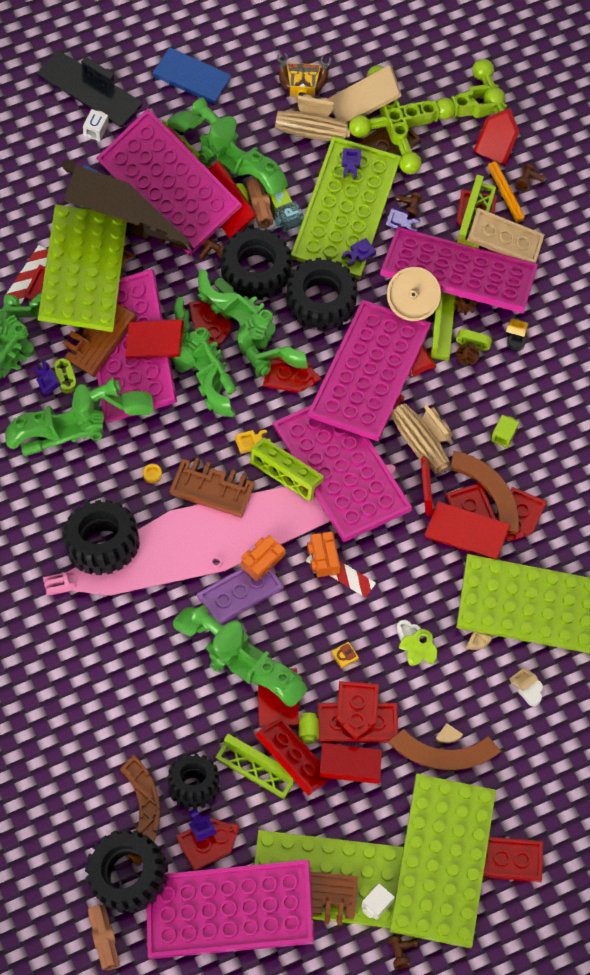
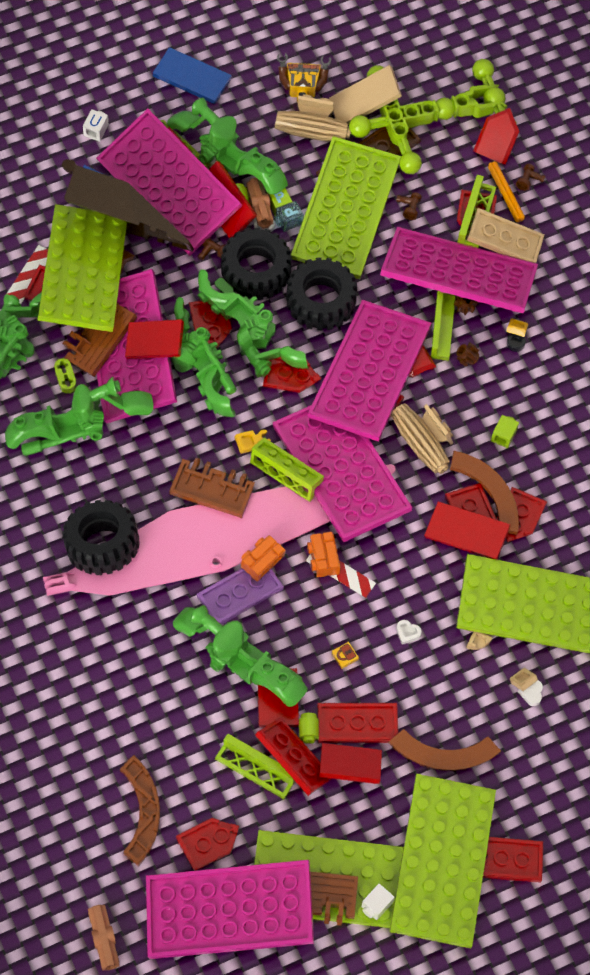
dark purple plate [34,361,61,395] -> none
black bracket [37,50,142,127] -> none
black tyre [85,829,168,913] -> none
yellow tile [143,464,162,484] -> none
black tyre [168,753,219,810] -> none
dark purple plate [189,809,216,842] -> none
red tile [337,681,379,740] -> none
dark purple plate [342,148,361,179] -> none
dark purple plate [342,238,376,267] -> none
plate [386,207,421,232] -> none
tan piece [387,267,441,321] -> none
reddish brown piece [389,936,418,969] -> none
lime plate [399,629,437,666] -> none
red tile [421,456,433,516] -> none
tan tile [435,723,463,744] -> none
lime beam [456,329,492,351] -> none

